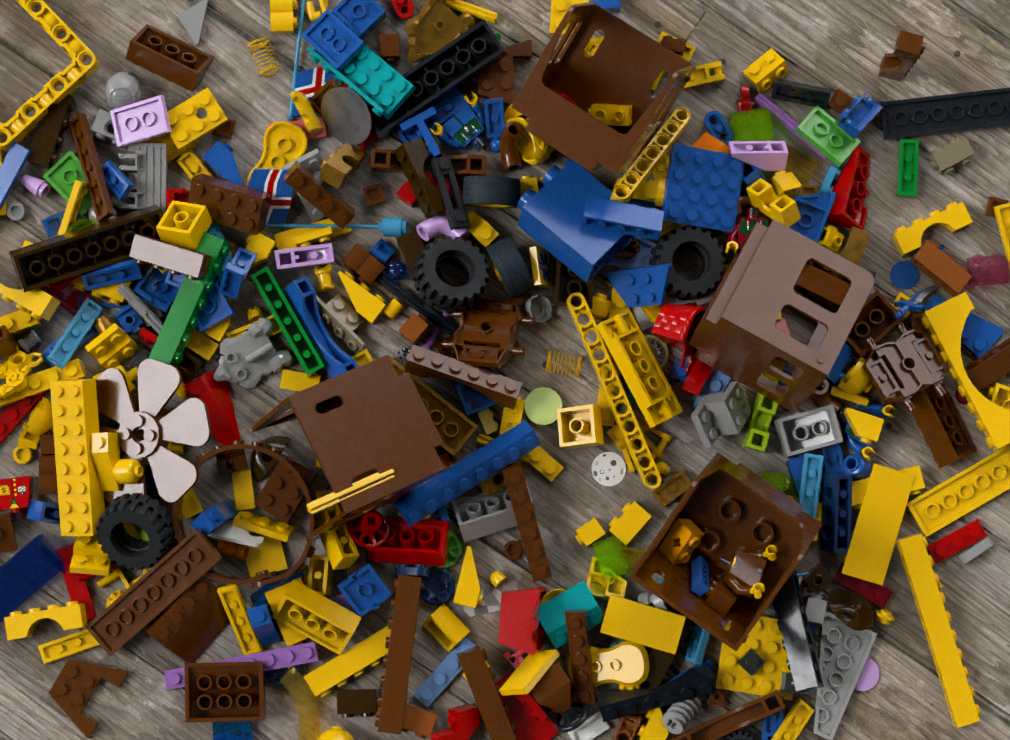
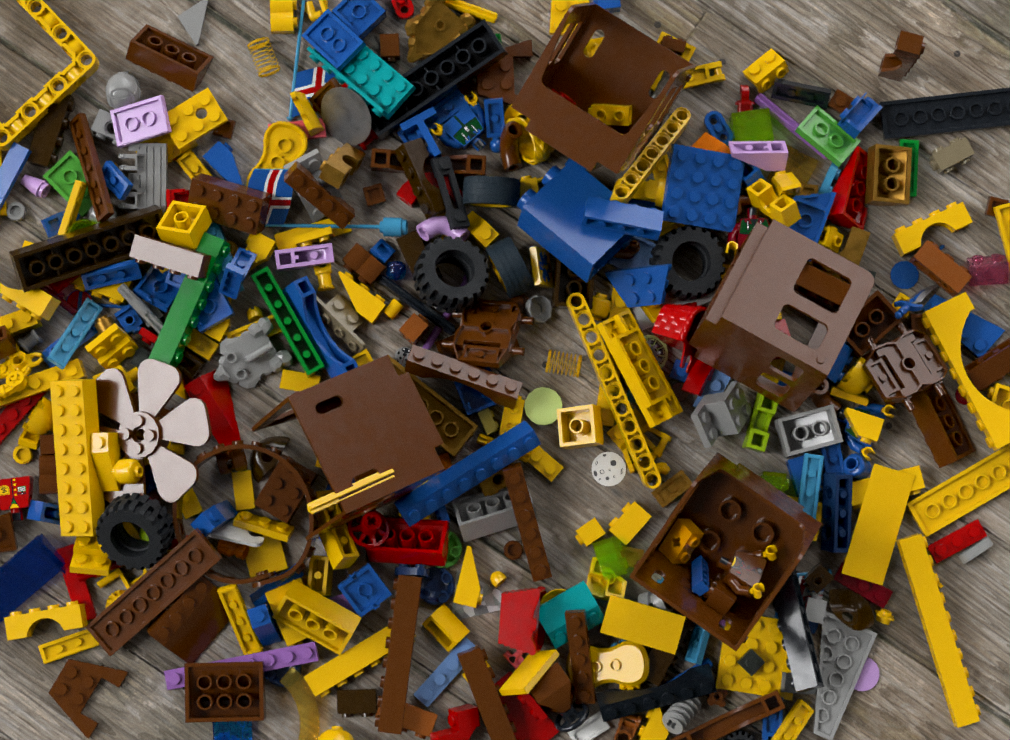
none -> pearl gold slope [865,144,912,206]

